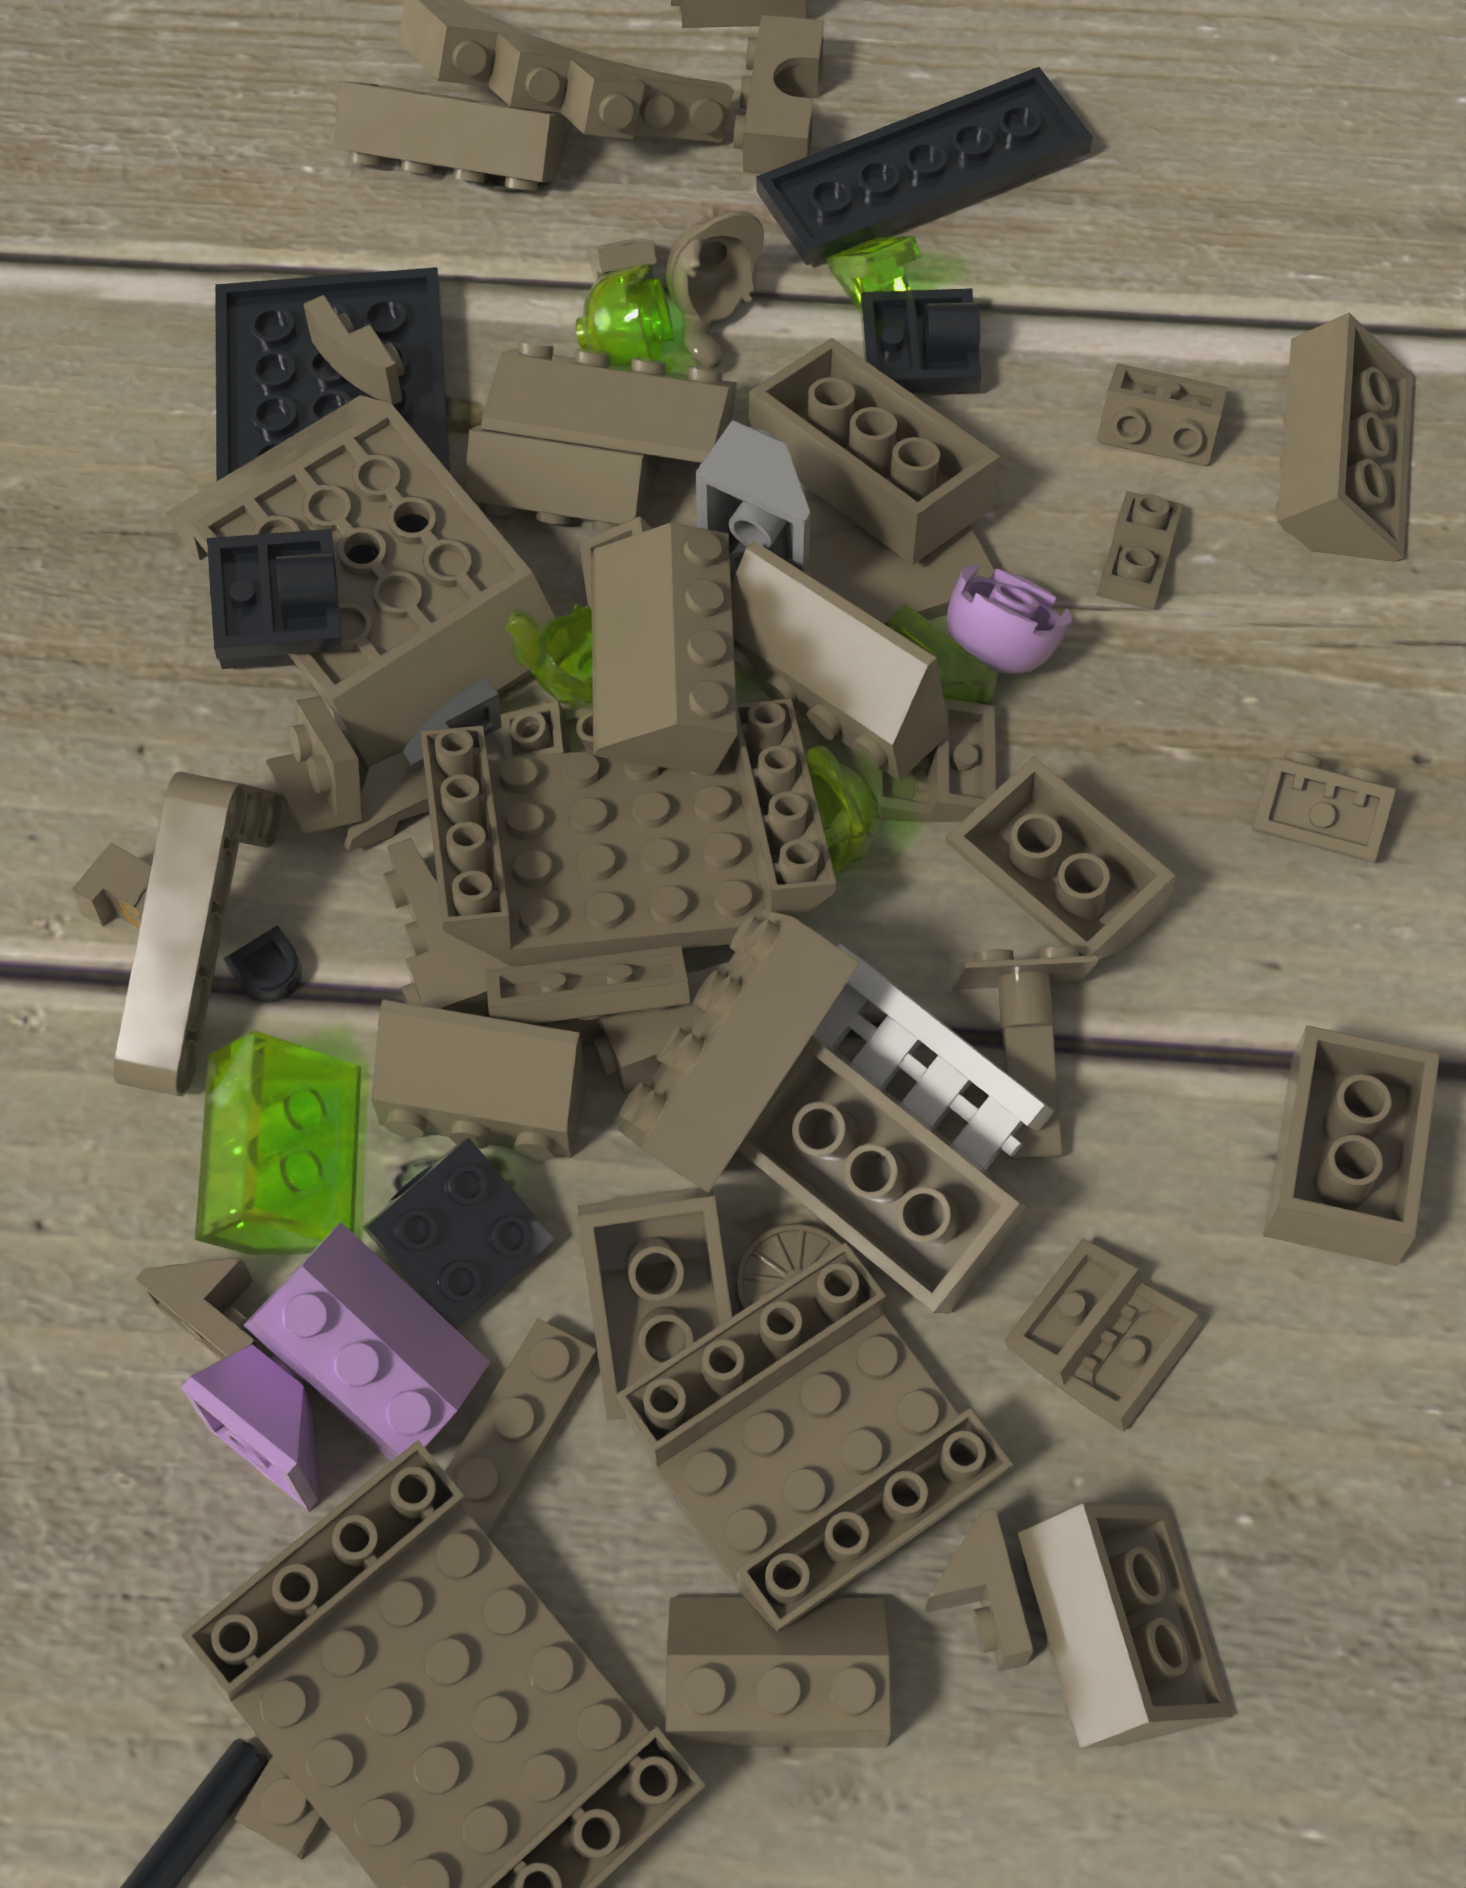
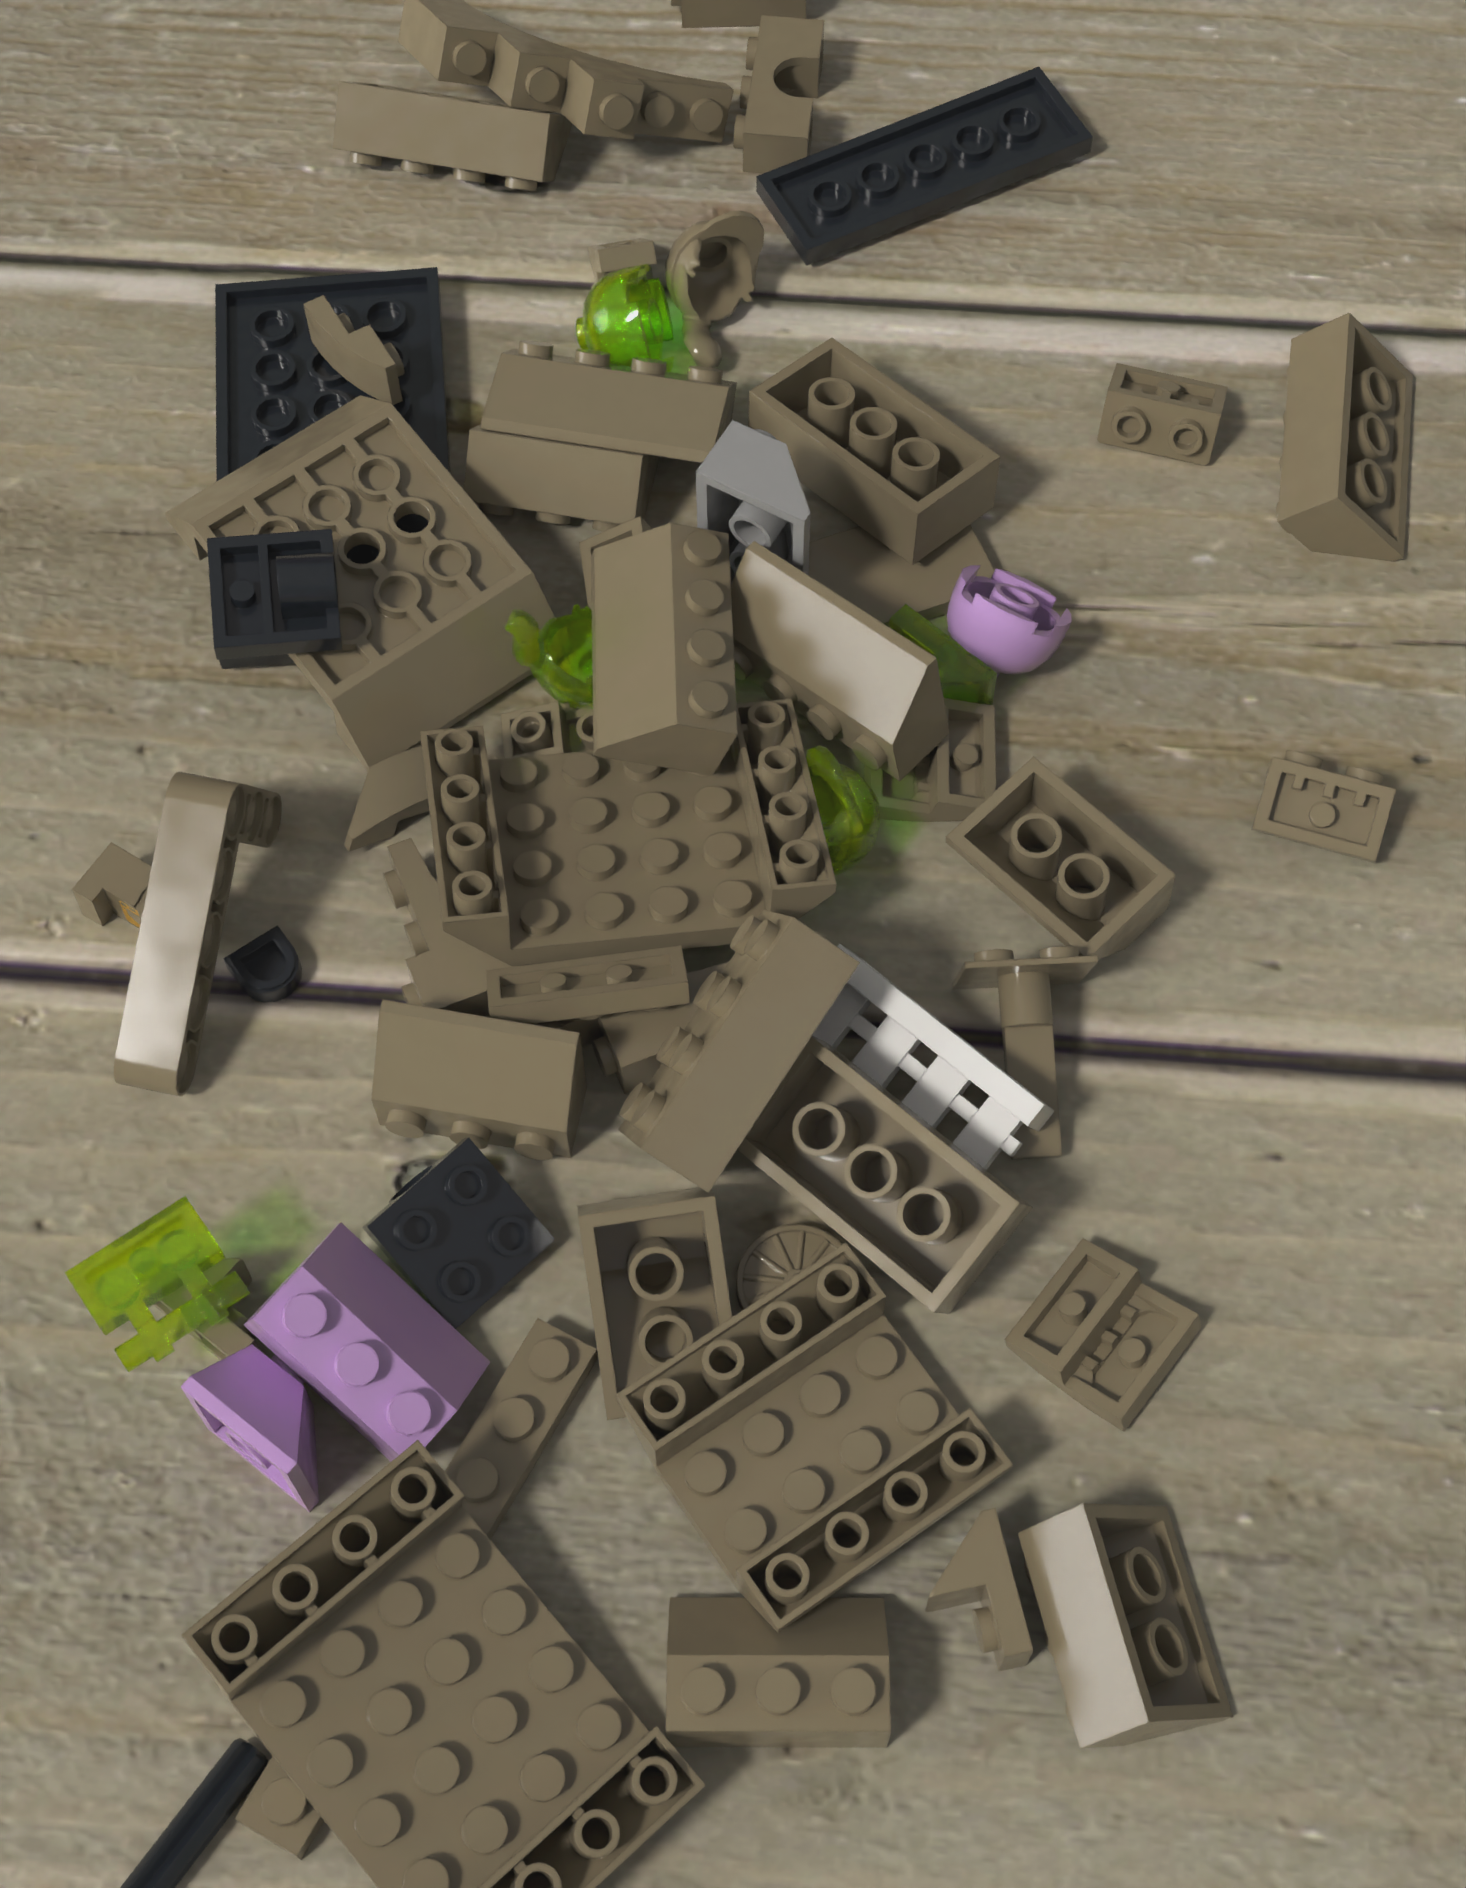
clear neon green slope [195,1030,362,1255] -> none
dark tan bracket [266,696,362,833] -> none
dark grey slope [403,677,502,770] -> none
clear neon green slope [826,235,922,314] -> none
black plate [860,288,982,393] -> none
dark tan slope [1097,491,1183,610] -> none
dark tan brick [1263,1025,1440,1266] -> none
none -> clear neon green plate [65,1196,250,1372]

